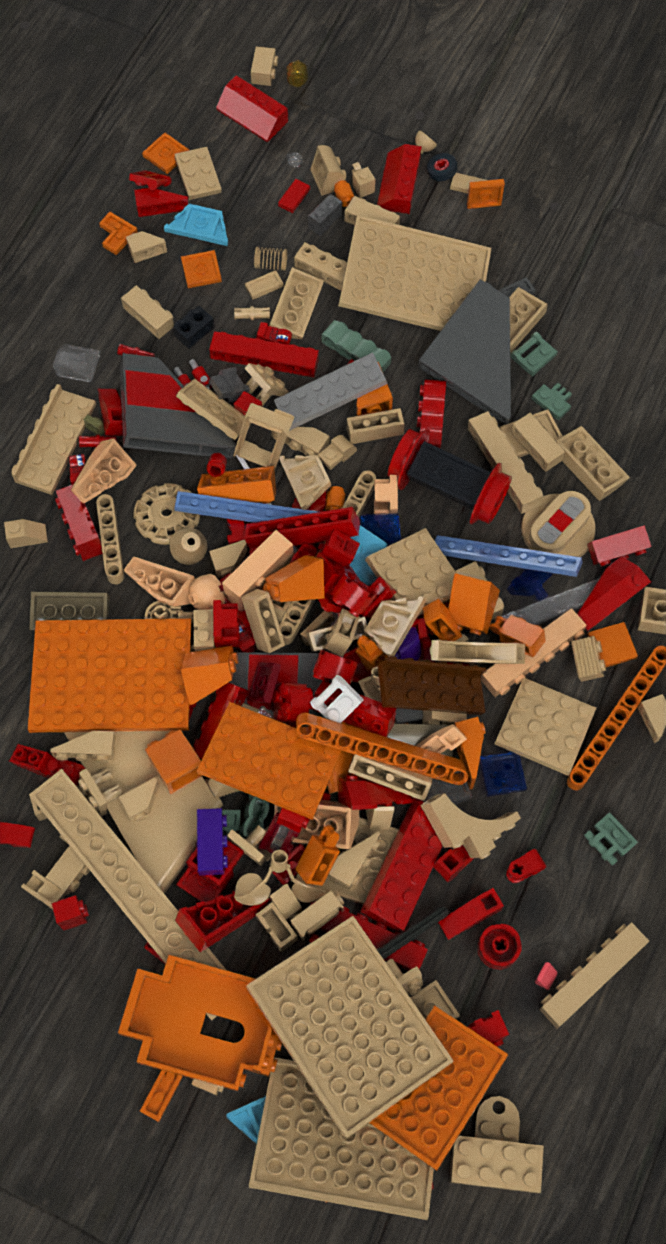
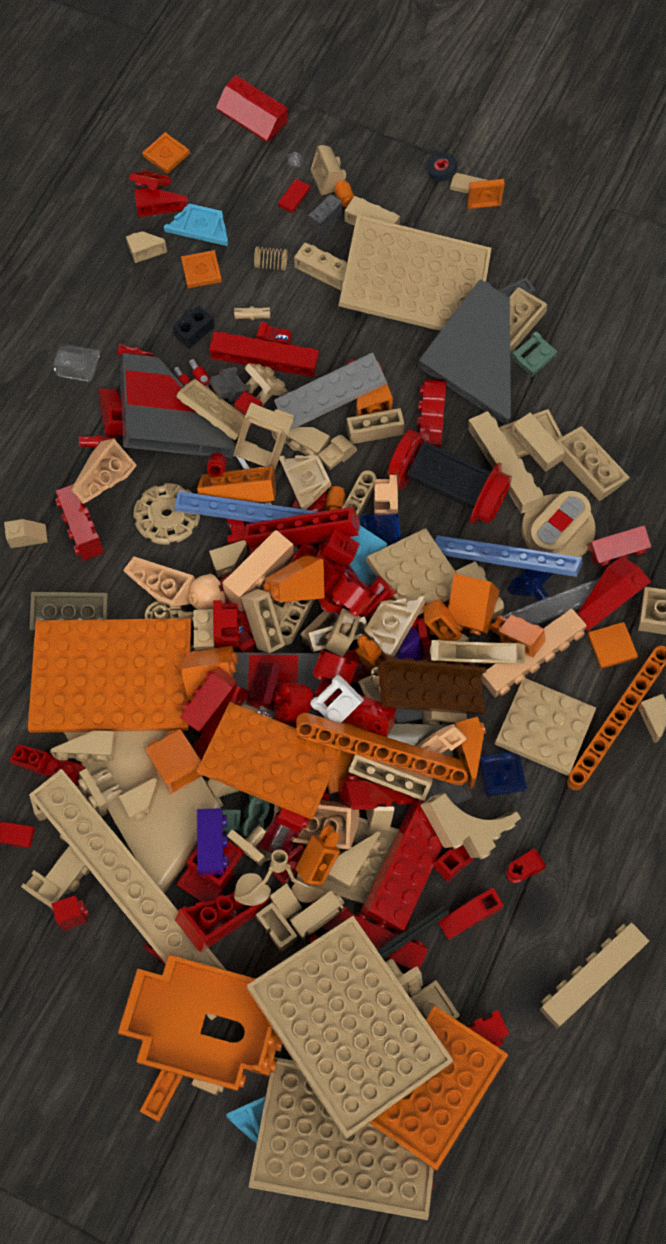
tan bracket [12,384,96,495] -> none
red leg [69,454,86,485] -> none
olive plate [83,414,105,436] -> none
tan beam [96,494,124,584] -> none
orange plate [99,212,138,255] -> none
tan brick [121,285,174,339] -> none
tan cone [170,527,207,565] -> none
tan plate [175,147,221,200] -> none
tan tile [245,270,284,300] -> none
tan piece [251,47,278,86] -> none
tan slope [269,267,324,339] -> none
clear yellow head [286,61,308,87] -> none
sand green brick [321,320,391,372] -> none
tan brick [352,162,375,198] -> none
red slope [377,144,422,214] -> none
tan brick [415,131,437,154] -> none
tan brick [449,1096,544,1193] -> none
red brick [478,924,522,970] -> none
sand green hinge [531,383,572,421] -> none
coral slope [535,962,557,990] -> none
tan brick [571,636,606,682] -> none
sand green plate [584,812,638,866] -> none
none -> red brick [180,667,238,732]

